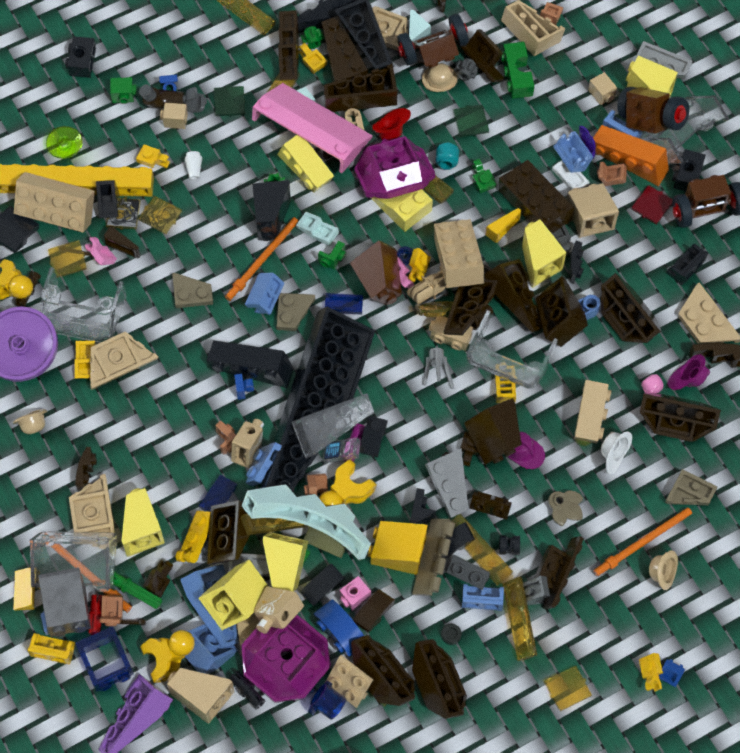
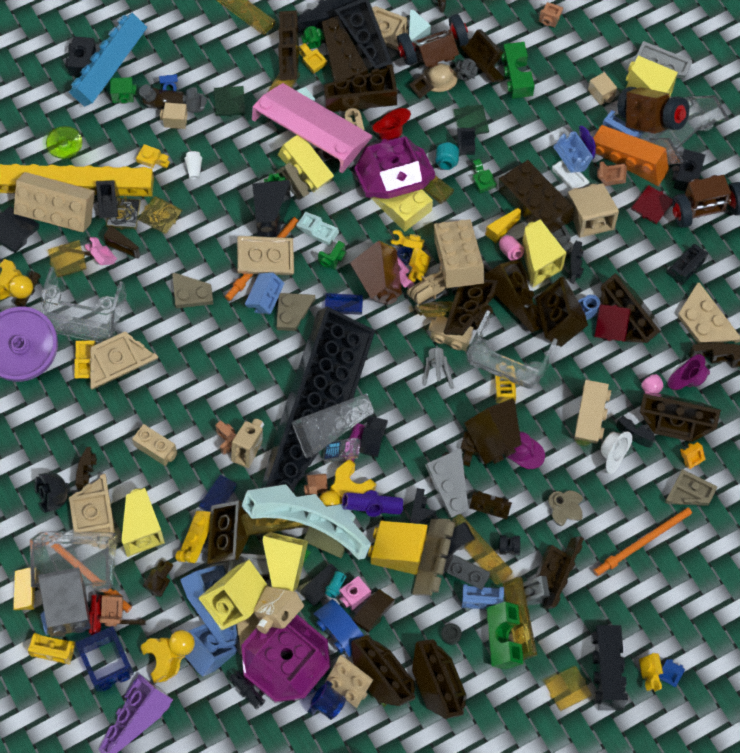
tan hat [13,409,47,435] -> none
green axle [107,571,162,609] -> none
tan slope [167,668,235,724] -> none
black wedge [206,340,294,388] -> none
blue tile [234,374,254,400] -> none
medium blue wing [246,442,282,487] -> none
tan wedge [501,0,565,56] -> none
tan hat [649,550,678,590] -> none
none -> black cylinder [35,472,70,513]
none -> dark azure brick [69,13,148,107]
none -> tan brick [132,424,177,466]
none -> tan tile [237,236,294,275]
none -> dark tan wing [275,163,309,200]
none -> teal pin [325,571,346,598]
none -> dark purple piece [342,490,404,517]
none -> yellow plate [391,230,425,249]
none -> dark brown slope [409,73,434,99]
none -> black panel [456,128,476,155]
none -> green arch [487,602,524,670]
none -> bright pink brick [499,235,524,261]
none -> black wedge [591,625,628,711]
none -> dark red piece [595,304,630,342]
none -> black slope [616,415,656,448]
none -> light orange tile [680,442,706,469]

